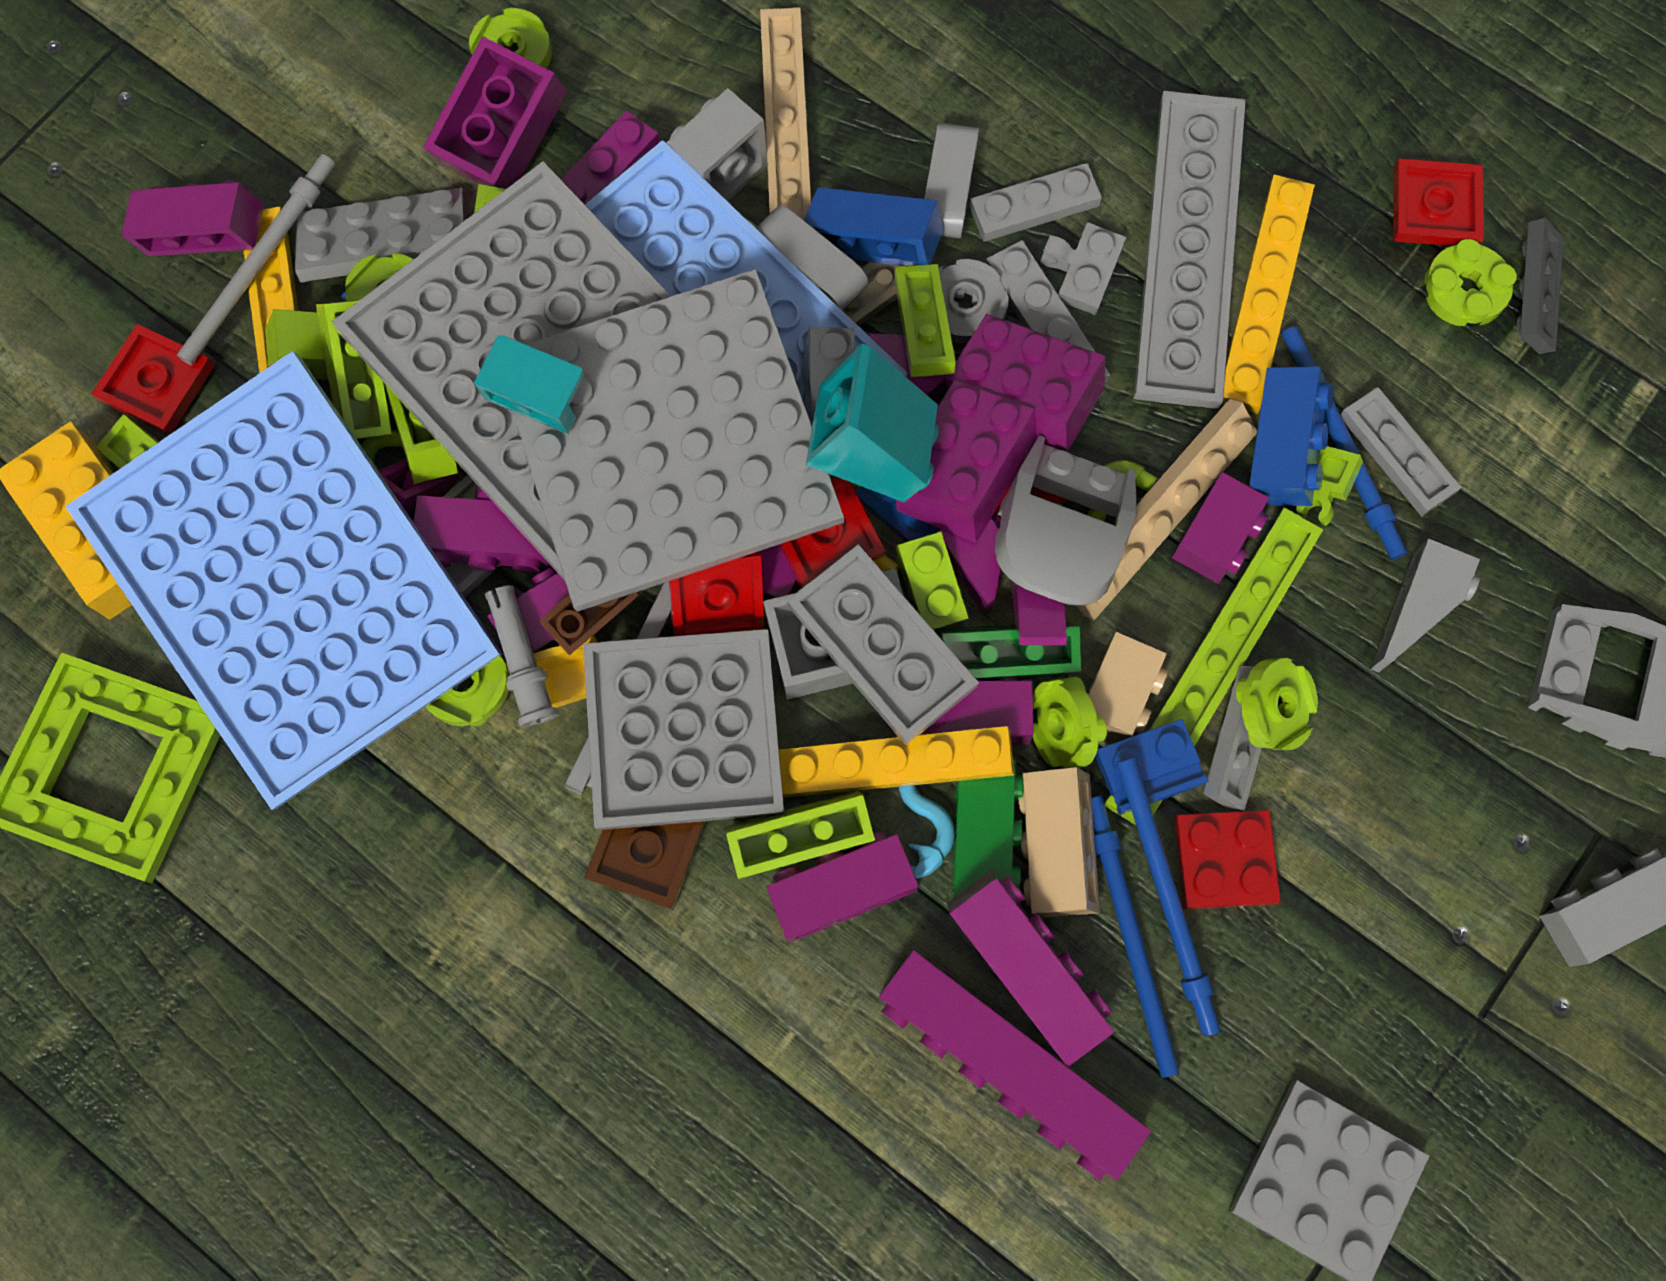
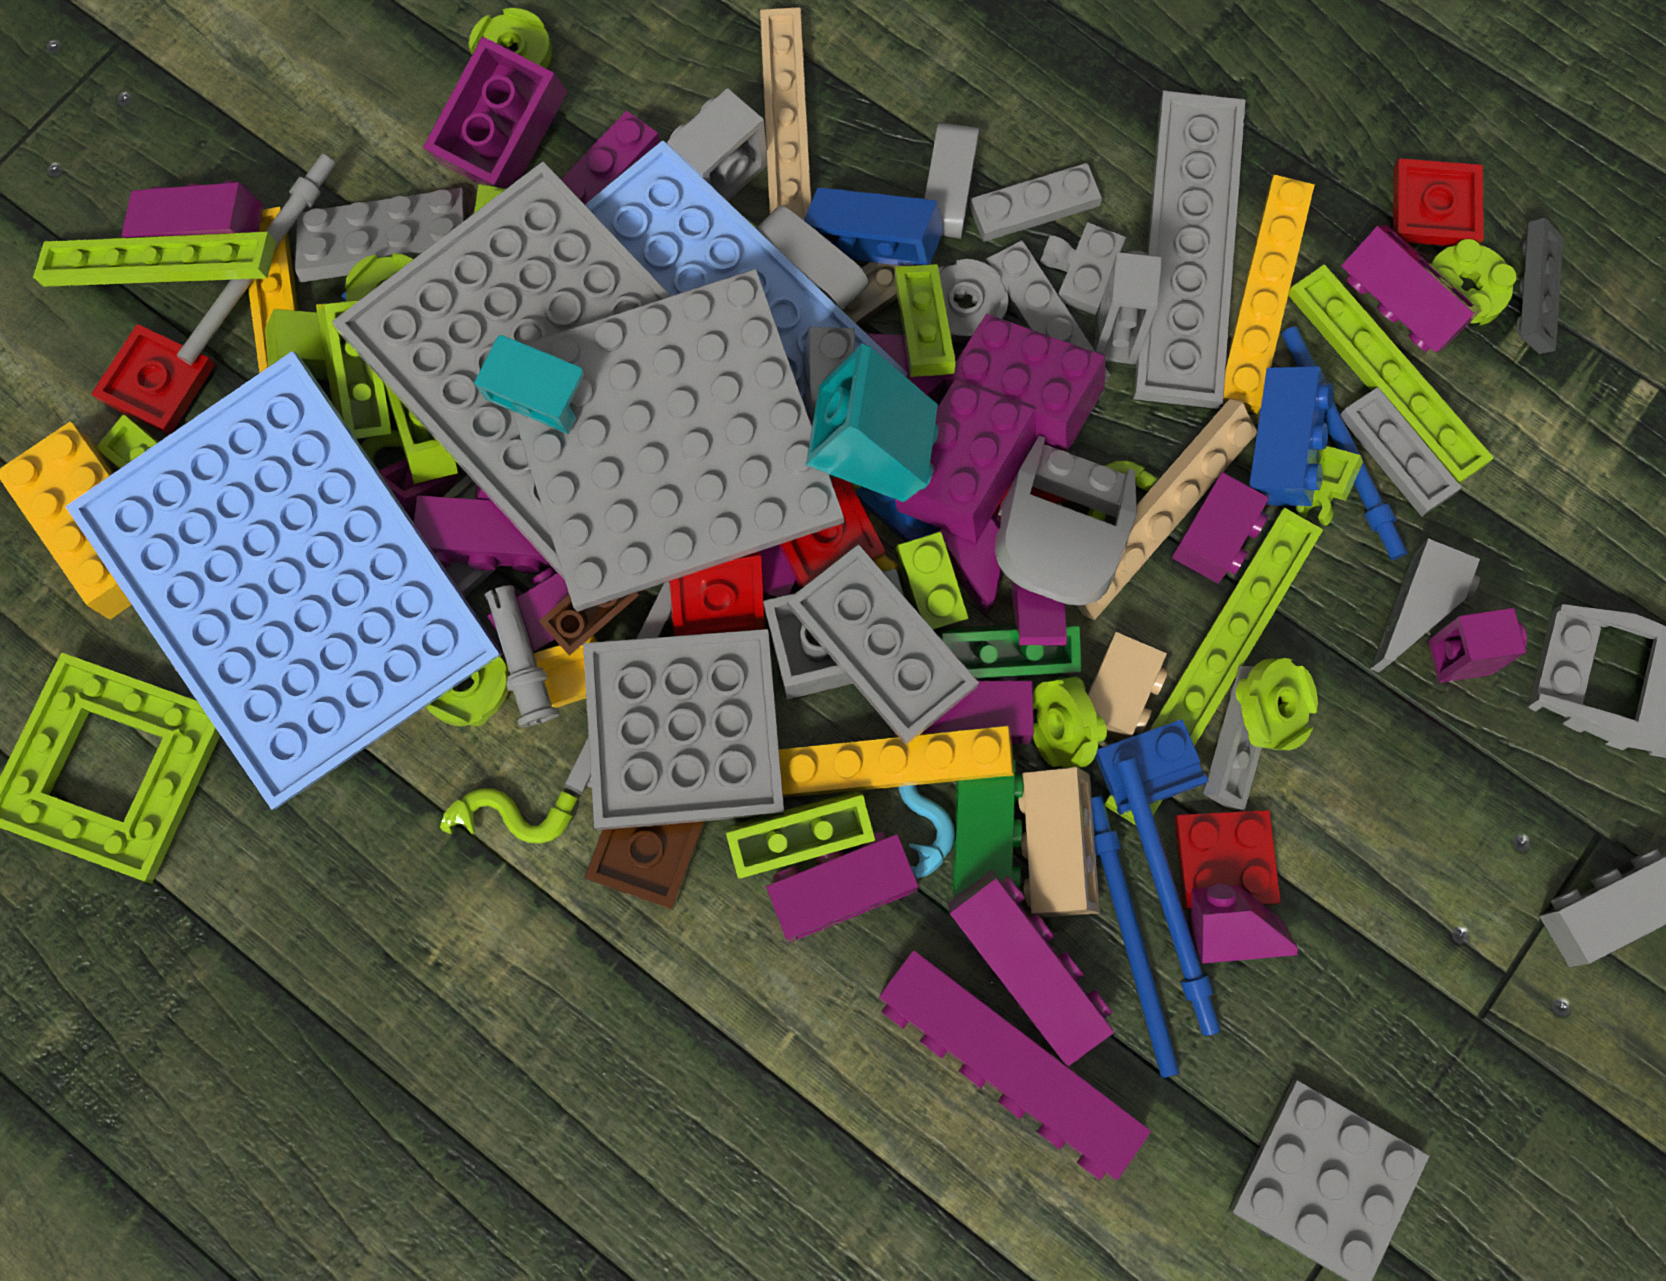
none -> lime plate [33,232,276,287]
none -> lime animal [440,788,578,844]
none -> light grey brick [1094,251,1162,364]
none -> magenta slope [1191,884,1298,963]
none -> lime plate [1288,264,1494,484]
none -> magenta brick [1341,225,1482,353]
none -> magenta brick [1428,608,1527,683]

